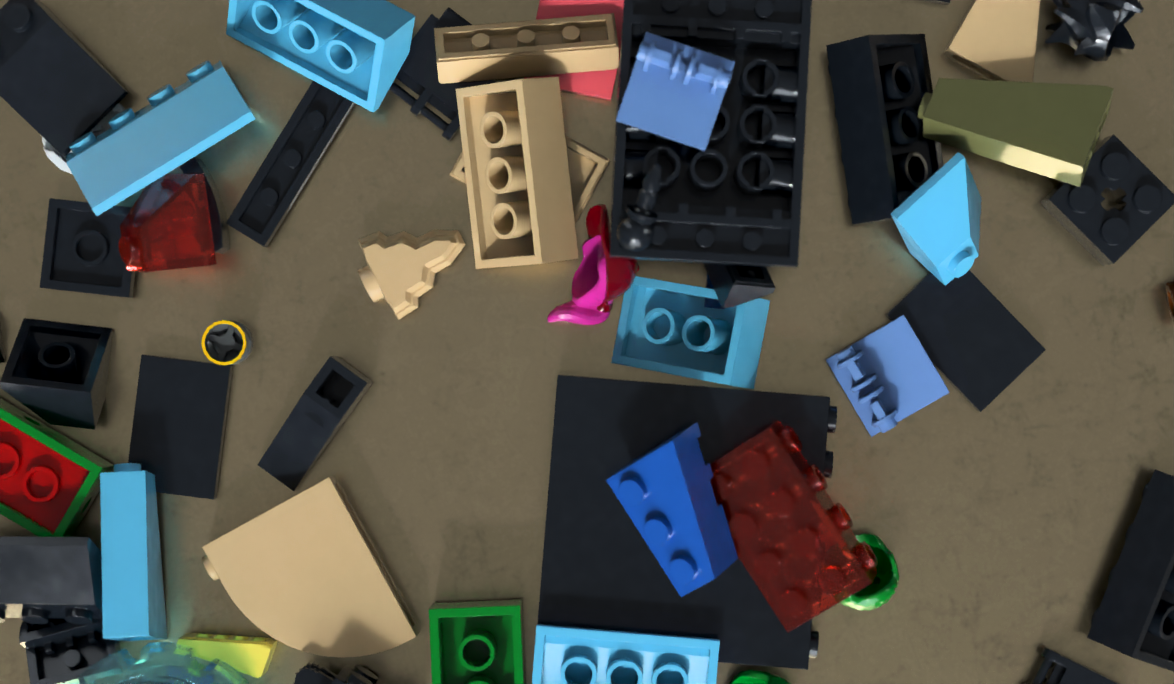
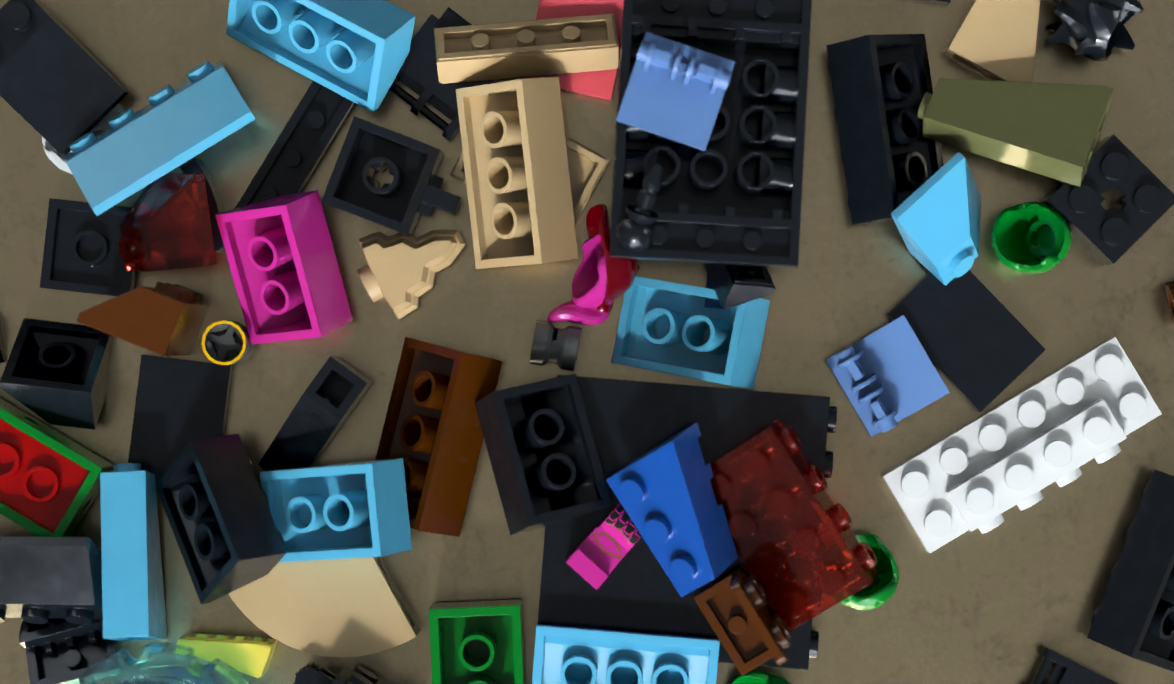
none -> reddish brown slope [76,281,209,356]
none -> black slope [155,434,287,604]
none -> dark pink slope [215,190,353,344]
none -> medium azure slope [259,458,412,562]
none -> black hinge [321,116,461,236]
none -> reddish brown slope [375,337,502,537]
none -> black slope [475,373,613,535]
none -> dark grey wheel [529,320,582,371]
none -> dark pink leg [566,502,641,590]
none -> reddish brown bracket [693,567,792,676]
none -> white plate [881,337,1162,553]
none -> green hair [991,202,1073,274]

